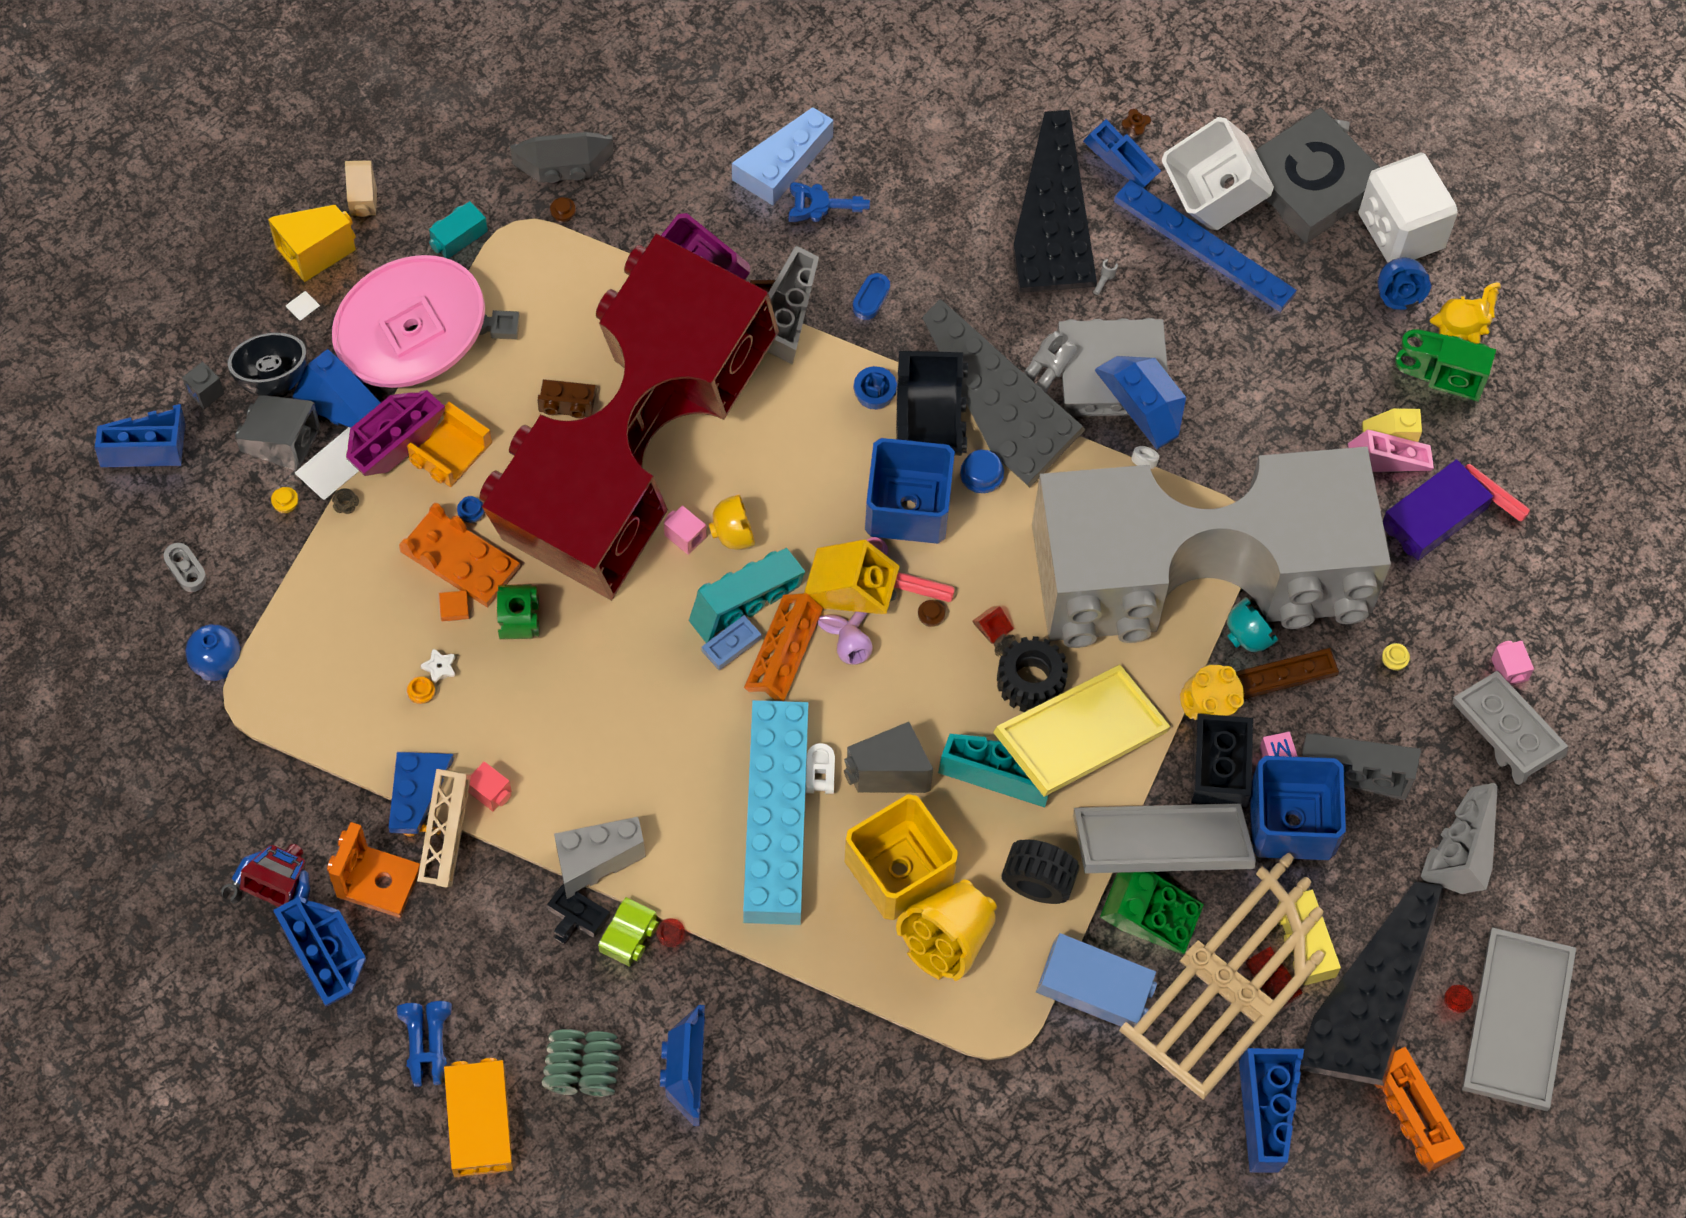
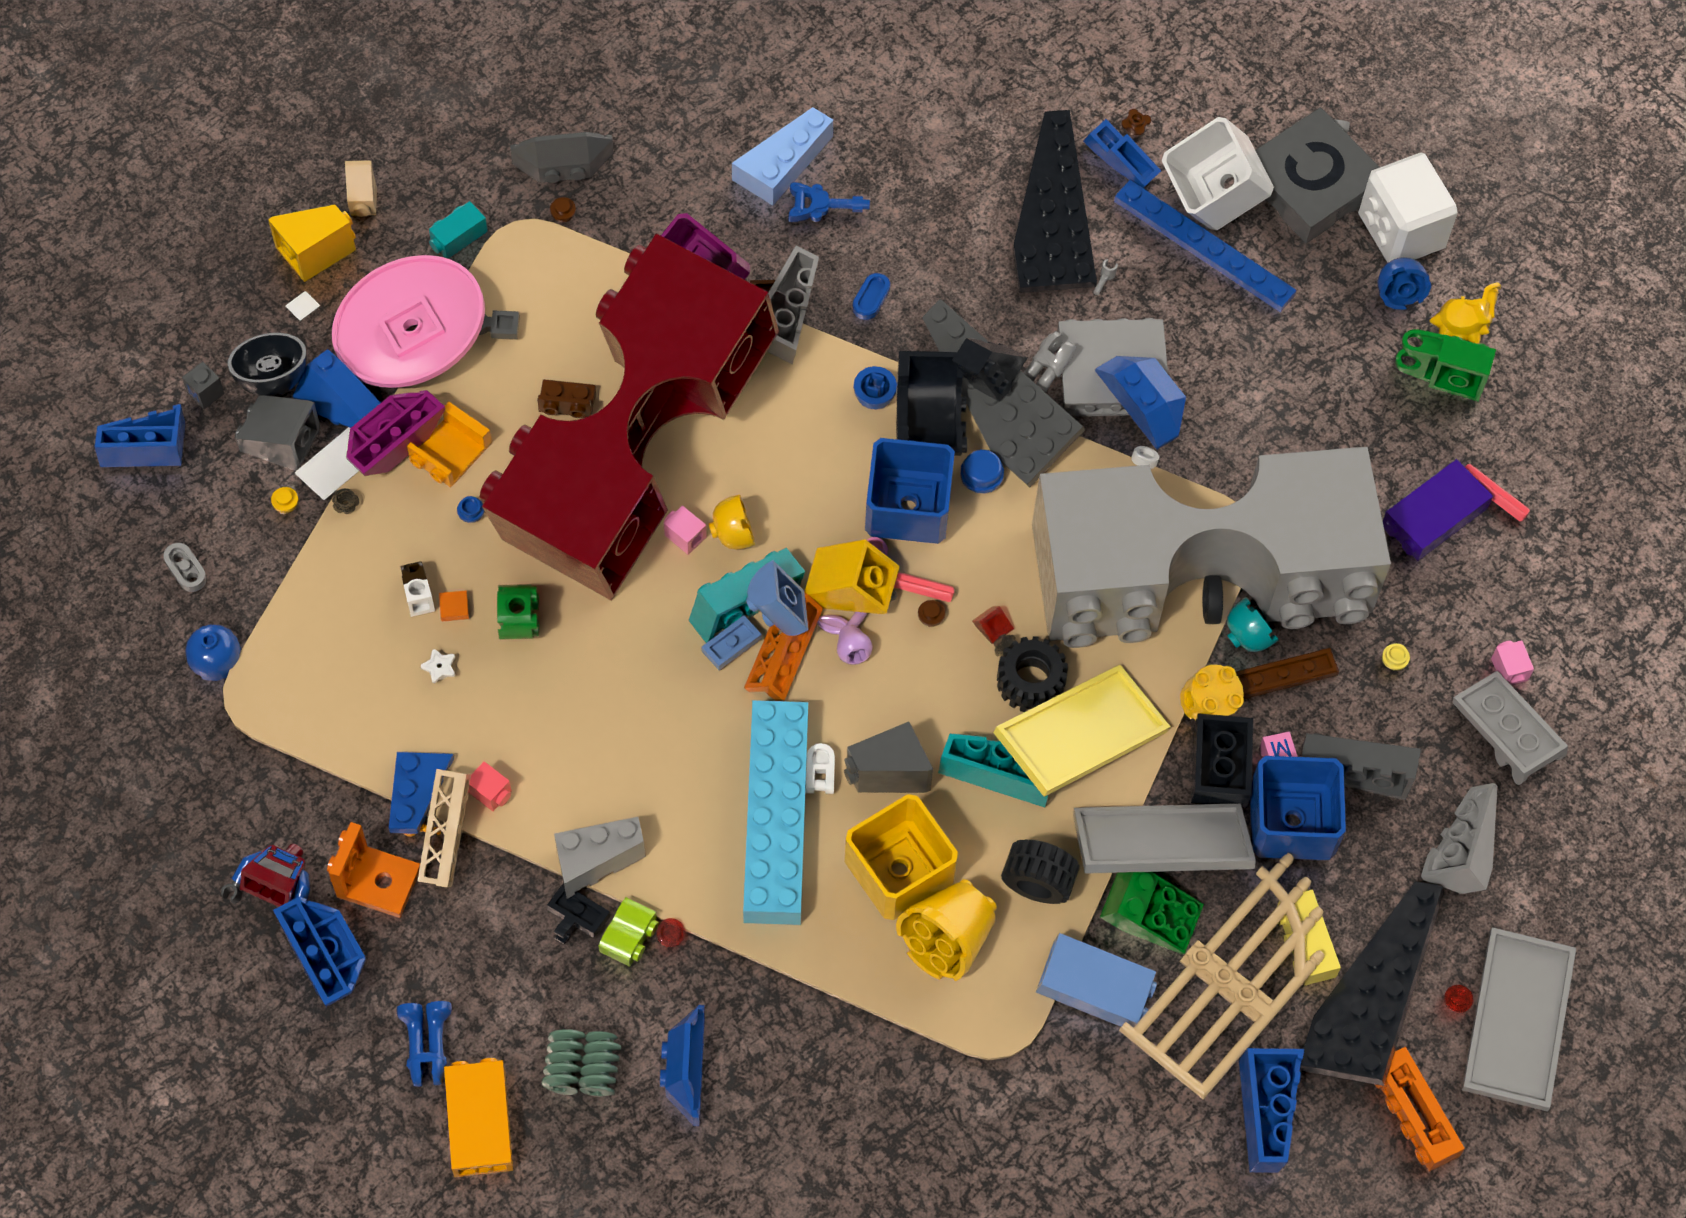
orange hinge [399,503,520,608] -> none
light orange plate [407,676,435,704] -> none
clear red plate [1245,947,1303,1008] -> none
bright pink slope [1348,429,1434,472] -> none
light yellow slope [1362,408,1422,442] -> none
none -> white leg [400,561,435,617]
none -> medium blue brick [746,560,808,636]
none -> black wedge [952,338,1028,402]
none -> black tyre [1202,575,1223,624]

